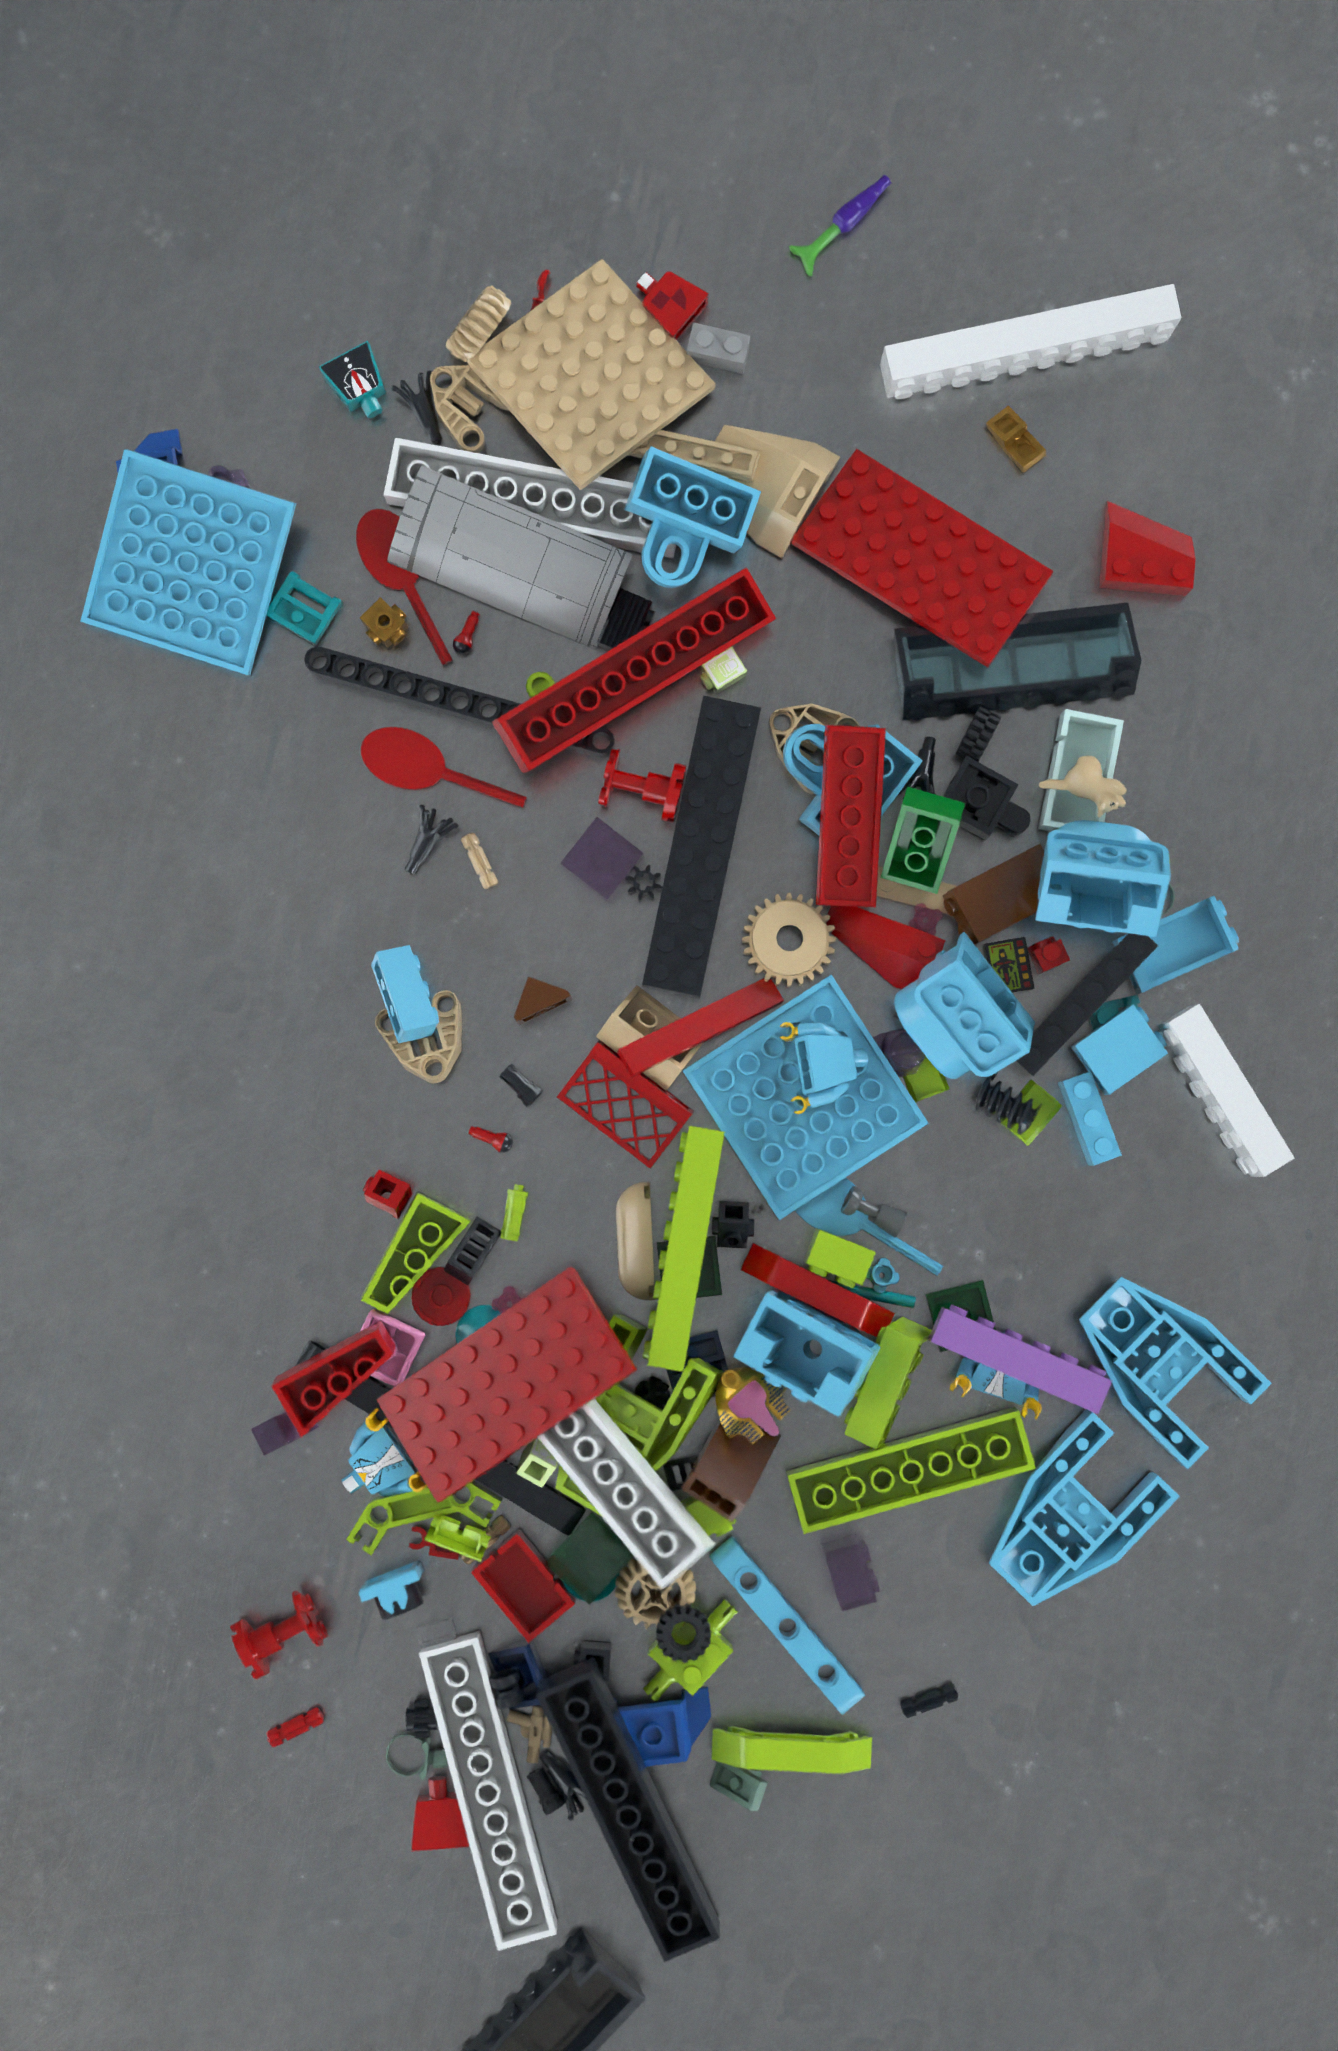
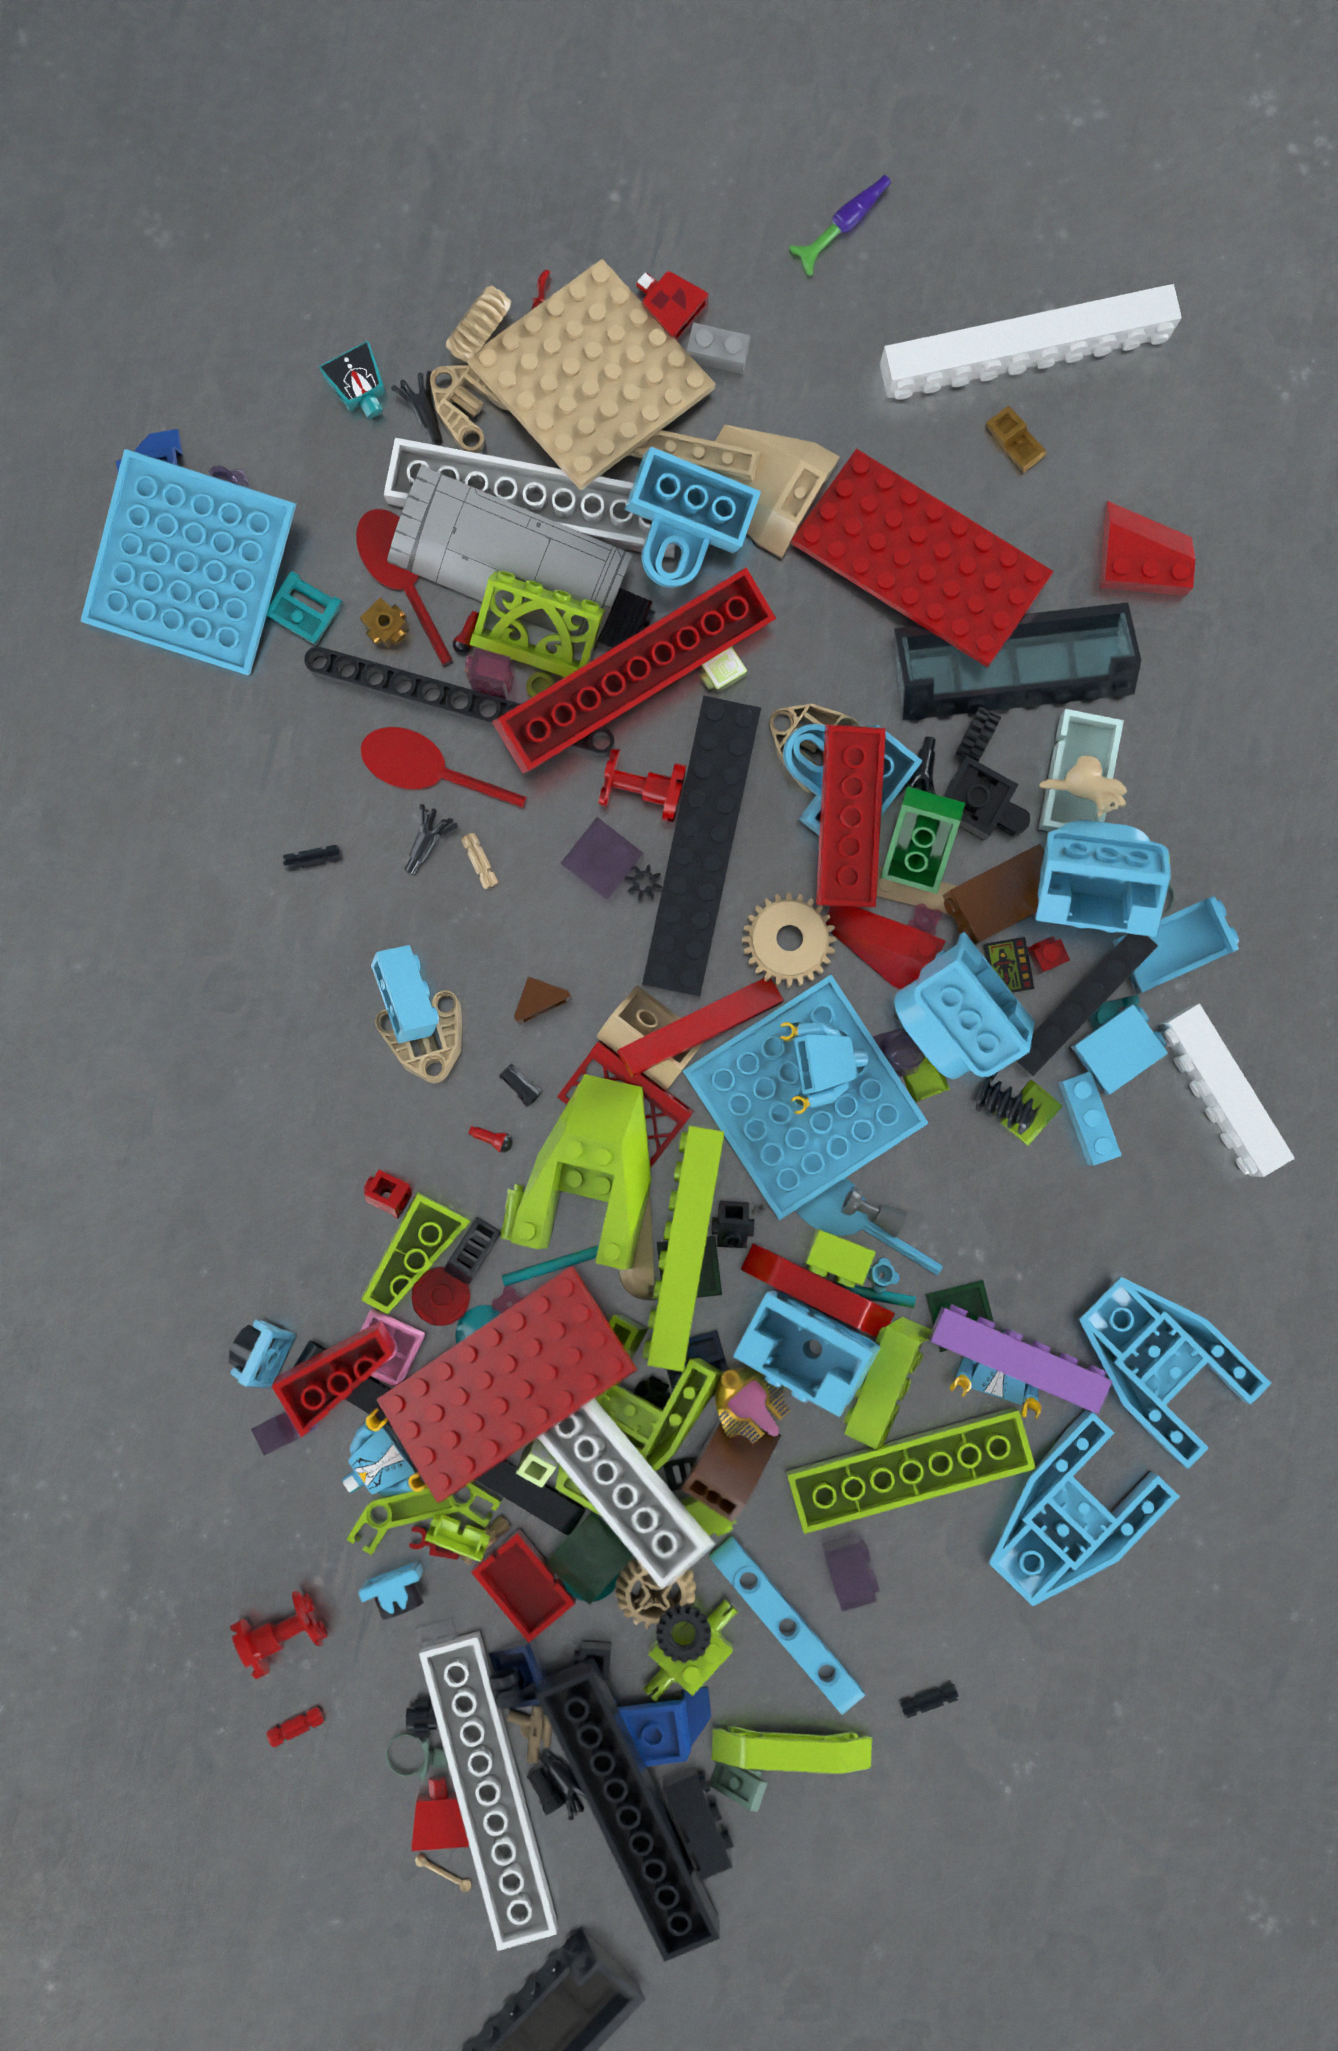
none -> medium azure piece [228,1319,296,1389]
none -> black axle [283,845,341,871]
none -> tan hinge [415,1855,472,1892]
none -> clear pink brick [464,648,516,700]
none -> lime fence [470,571,605,677]
none -> teal bar [501,1245,599,1287]
none -> lime wedge [510,1074,652,1270]
none -> black wedge [663,1767,735,1882]

